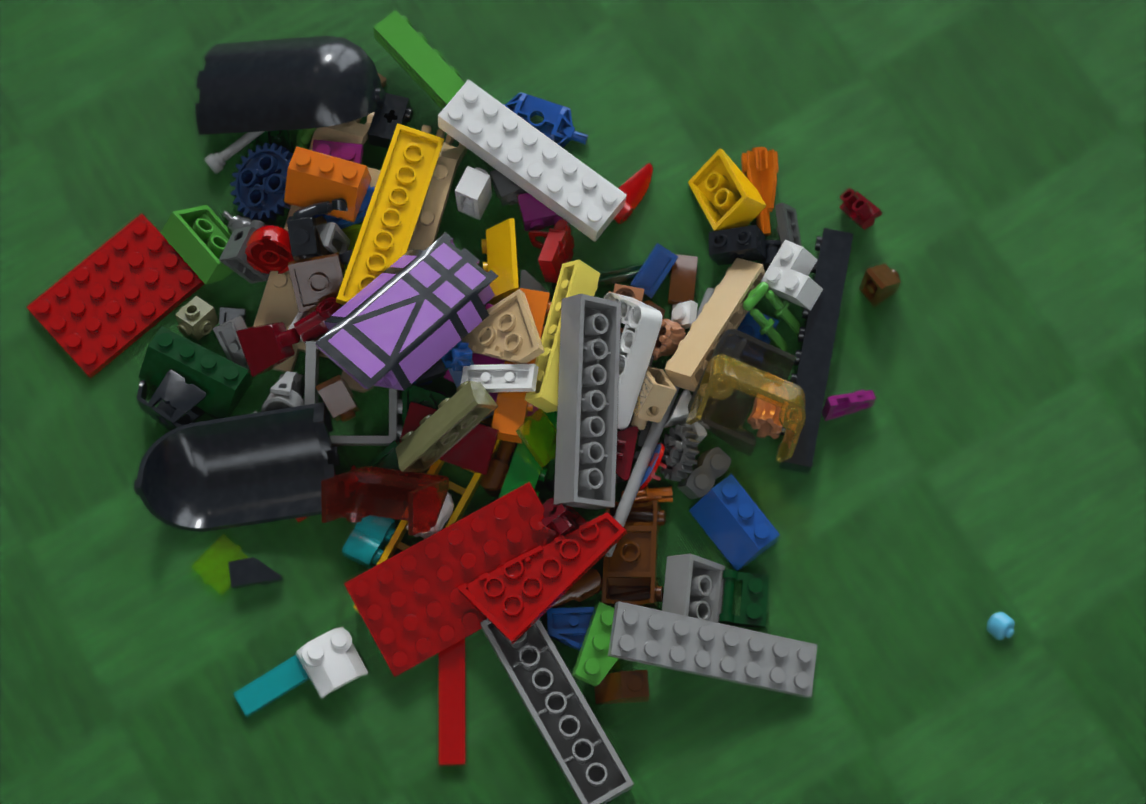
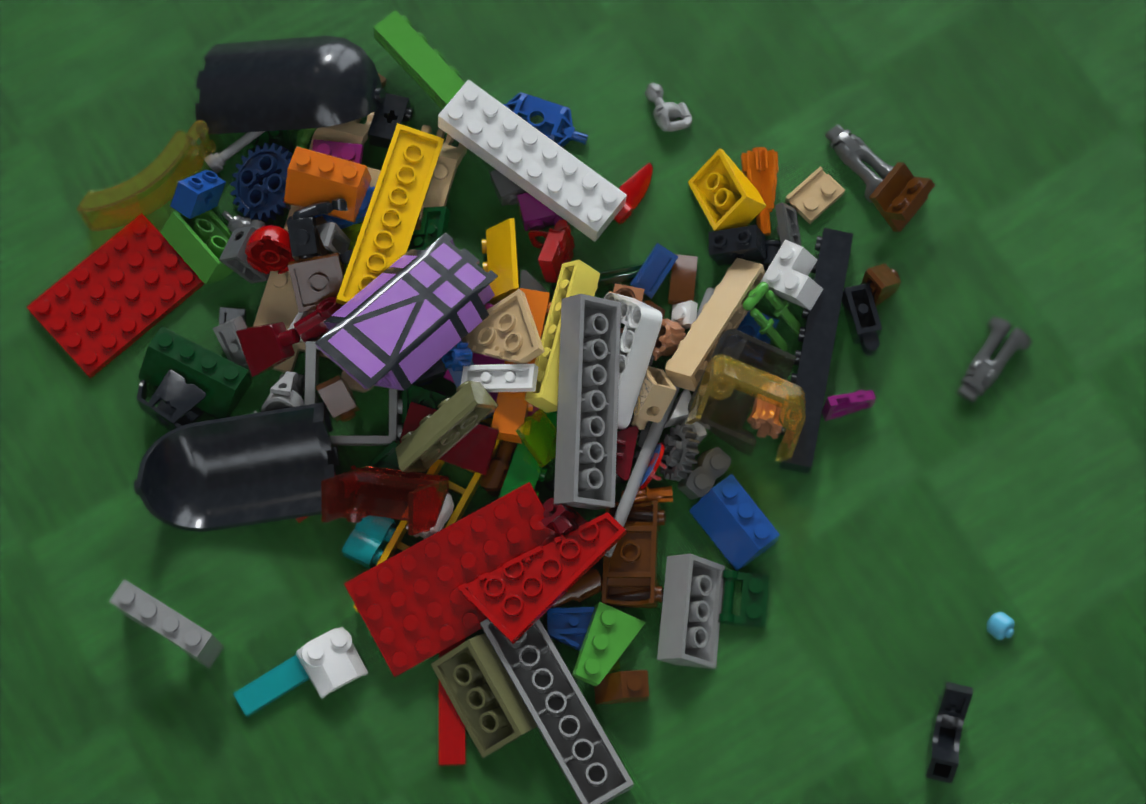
olive brick [175,296,219,342] -> none
clear neon green piece [191,534,249,596] -> none
black slope [228,557,284,589] -> none
white brick [455,166,492,220] -> none
light grey plate [608,601,817,698] -> none
dark red hips [839,188,883,230] -> none
none -> clear yellow windscreen [76,120,216,231]
none -> light grey arch [109,579,224,668]
none -> blue brick [170,170,226,219]
none -> dark green plate [407,206,450,252]
none -> olive slope [431,633,537,758]
none -> light grey piece [645,83,693,132]
none -> tan plate [785,166,845,224]
none -> dark grey piece [825,124,894,203]
none -> black brick [842,283,882,356]
none -> reddish brown bracket [869,162,936,233]
none -> black arch [925,682,973,784]
none -> dark grey piece [957,316,1032,403]

